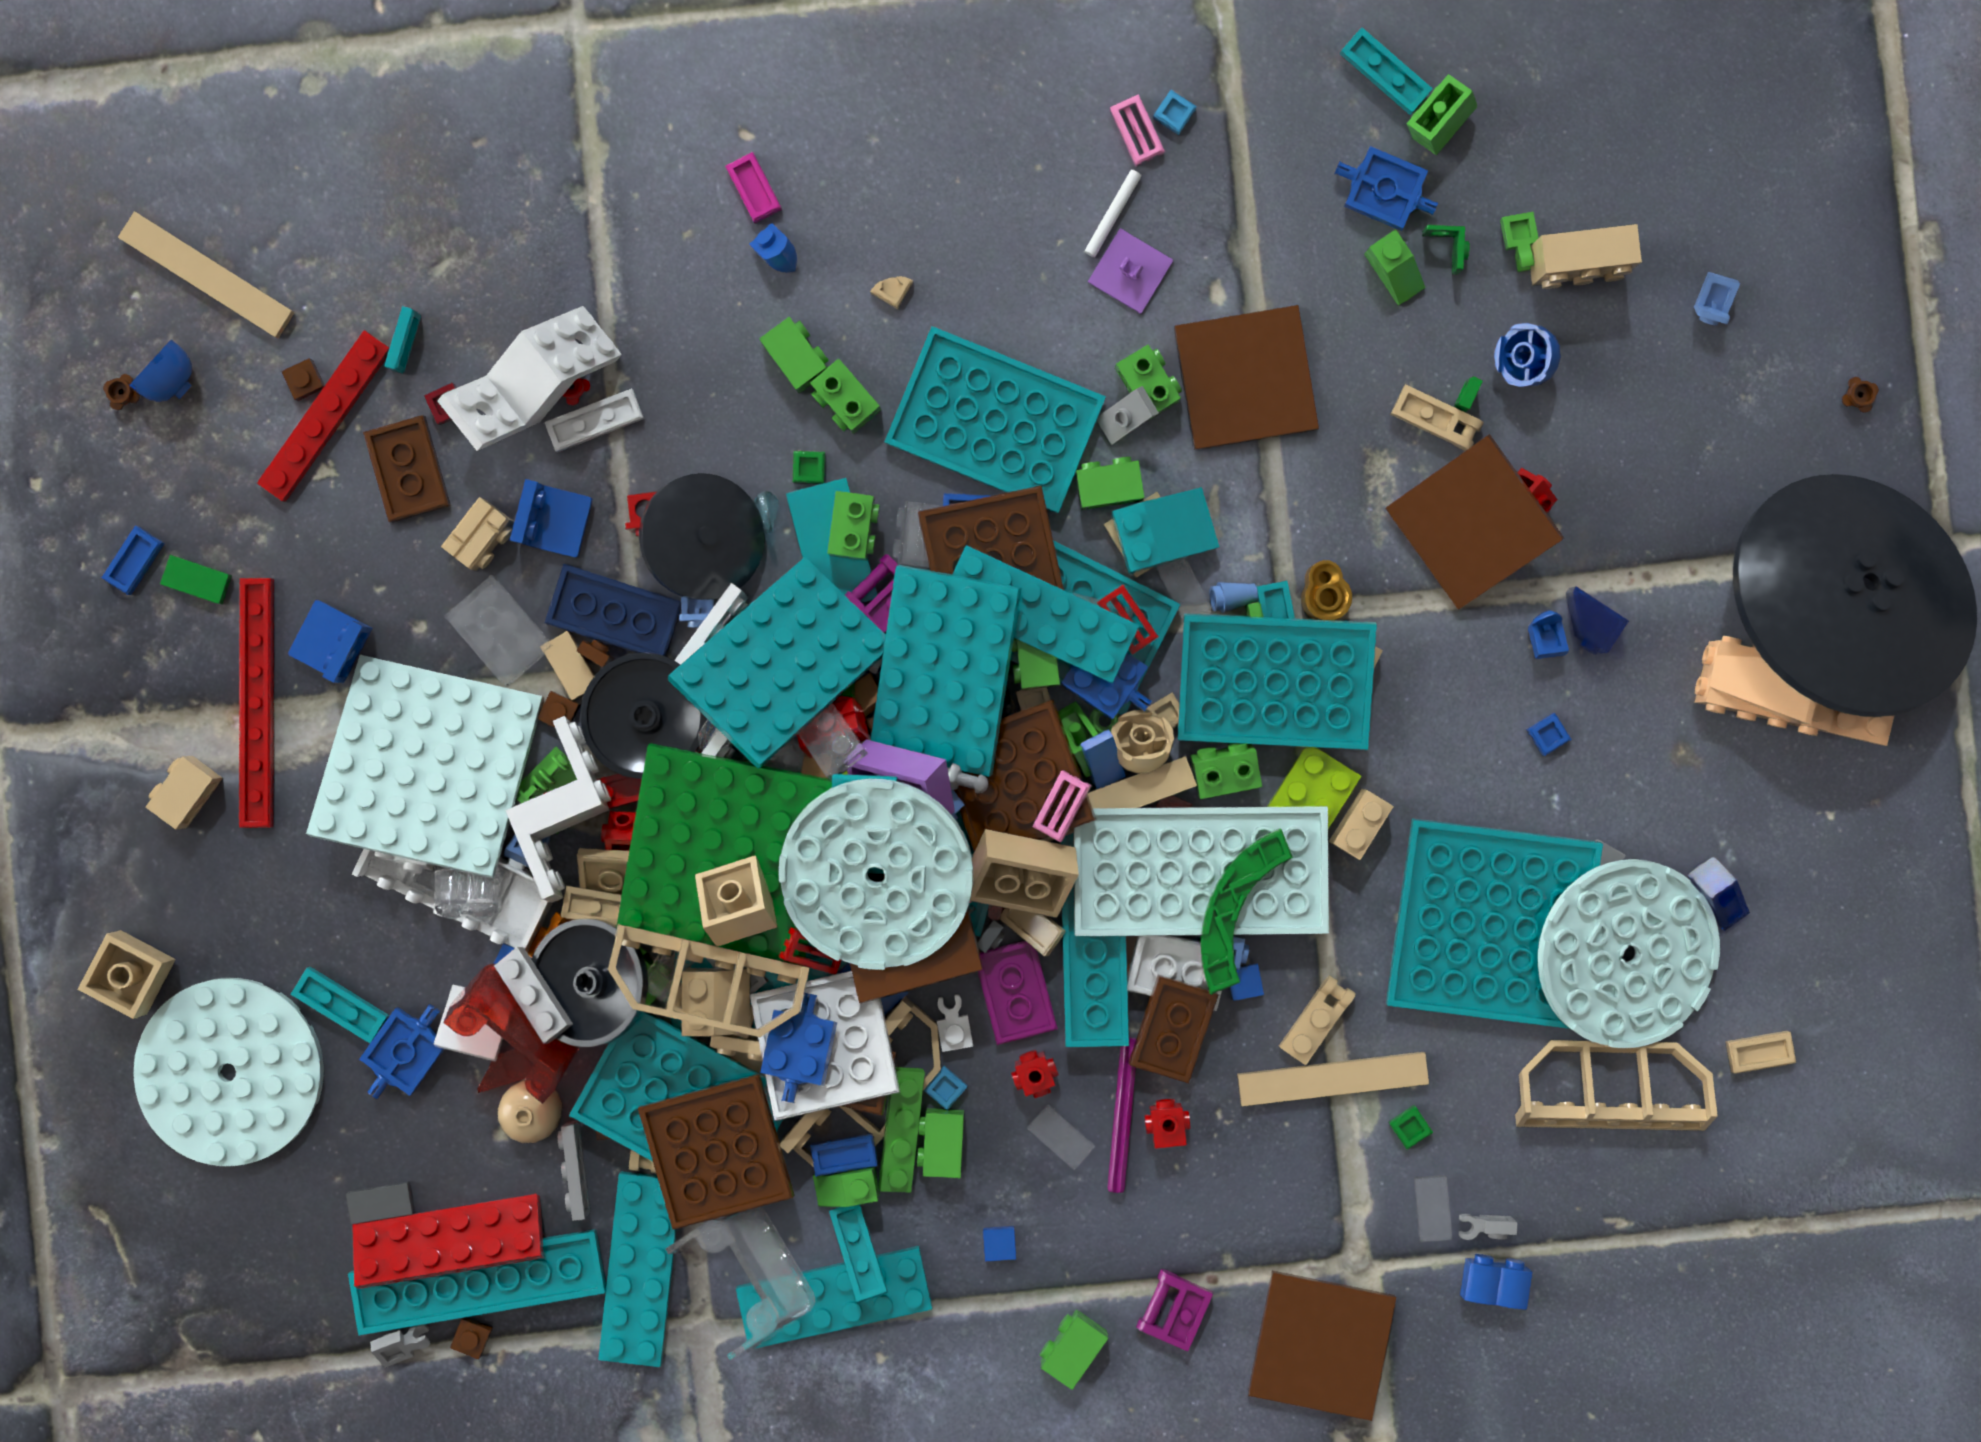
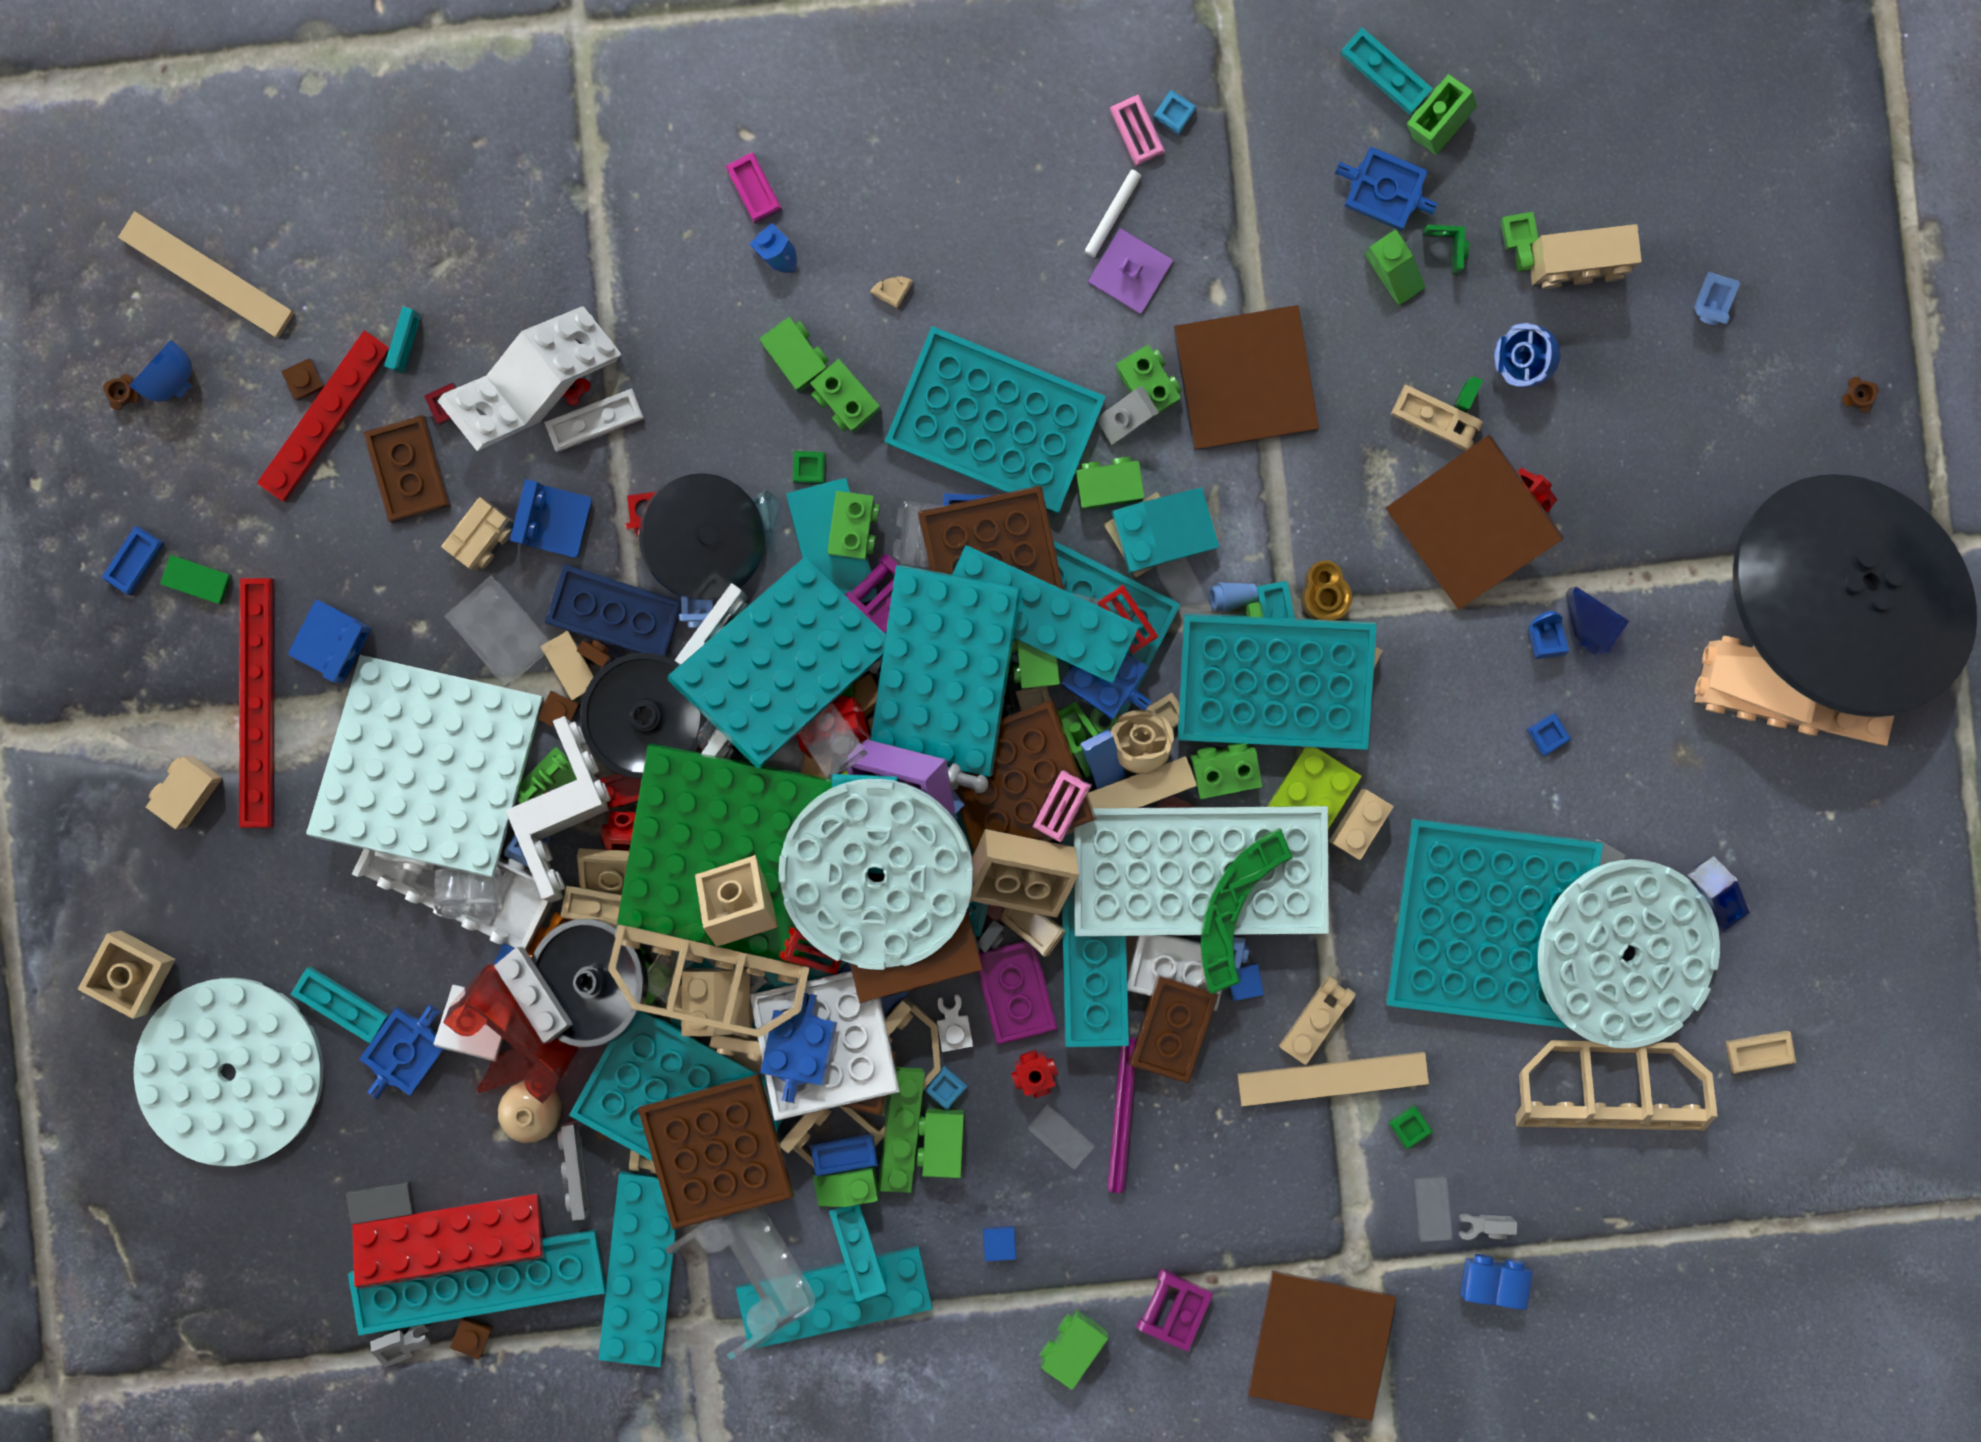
red brick [1144,1099,1191,1149] -> none

